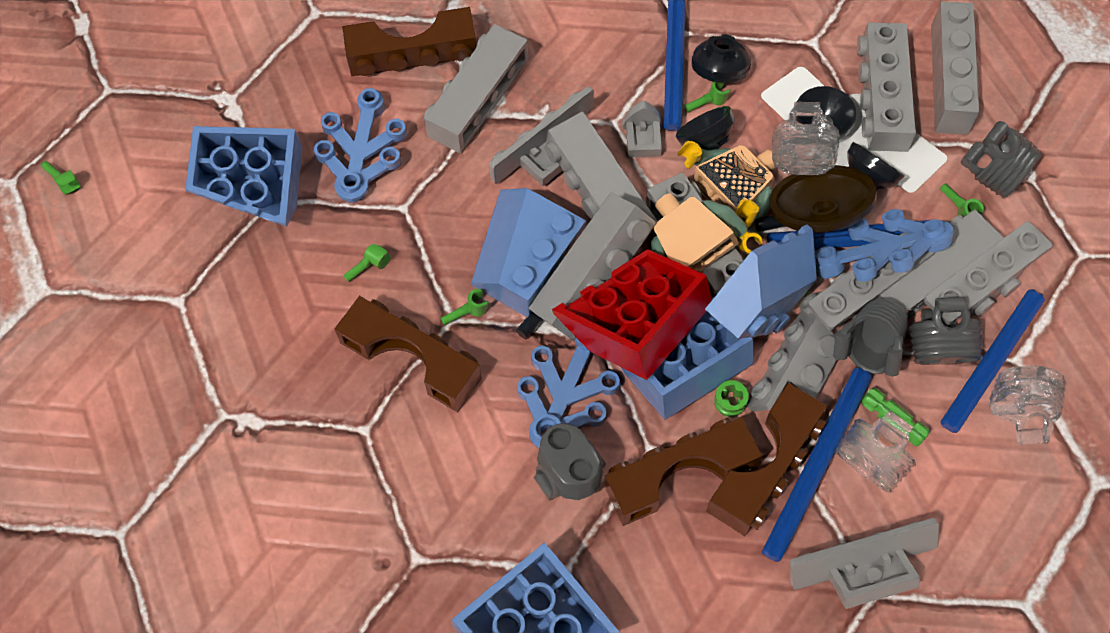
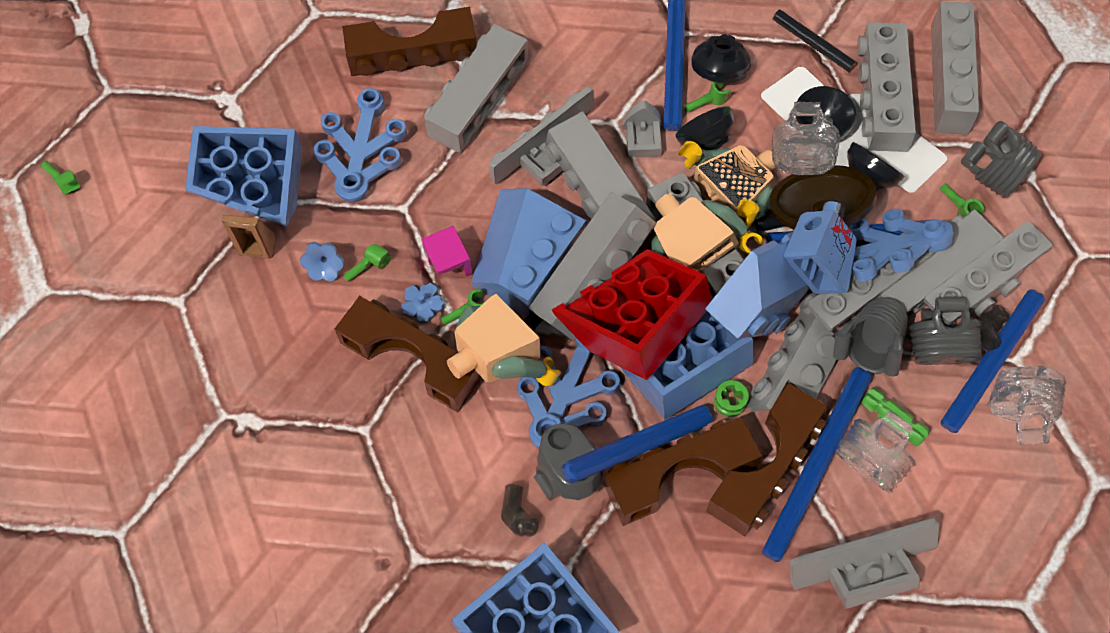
none -> medium nougat slope [222,215,276,258]
none -> medium blue plant [300,242,344,281]
none -> medium blue plant [401,283,444,323]
none -> dark pink panel [421,226,472,276]
none -> light nougat torso [447,294,561,386]
none -> clear smoke arm [501,484,539,537]
none -> blue axle [562,405,713,483]
none -> black bar [773,9,857,73]
none -> medium blue torso [783,201,856,294]
none -> clear smoke arm [976,305,1009,351]

